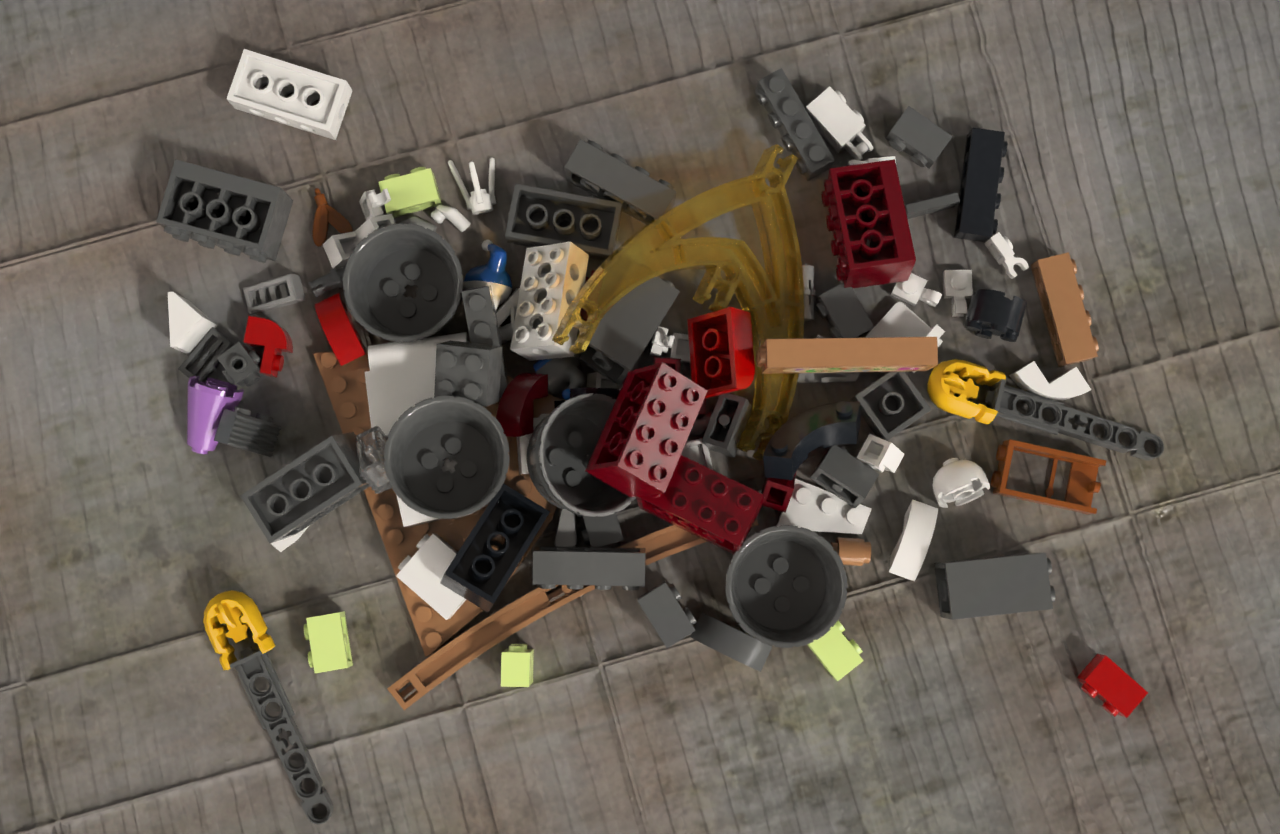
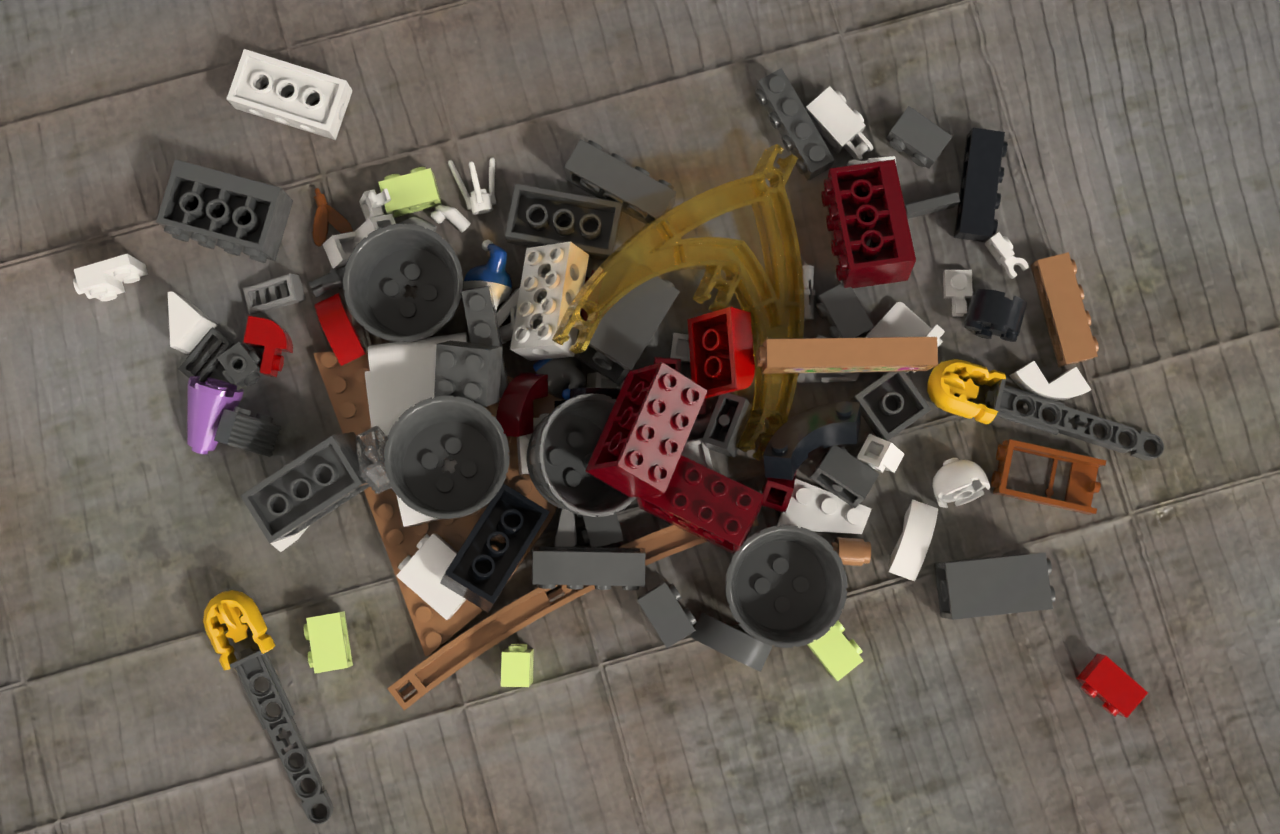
white plate [649,326,675,357] -> none
white plate [891,273,942,307] -> none
none -> white plate [73,254,148,301]

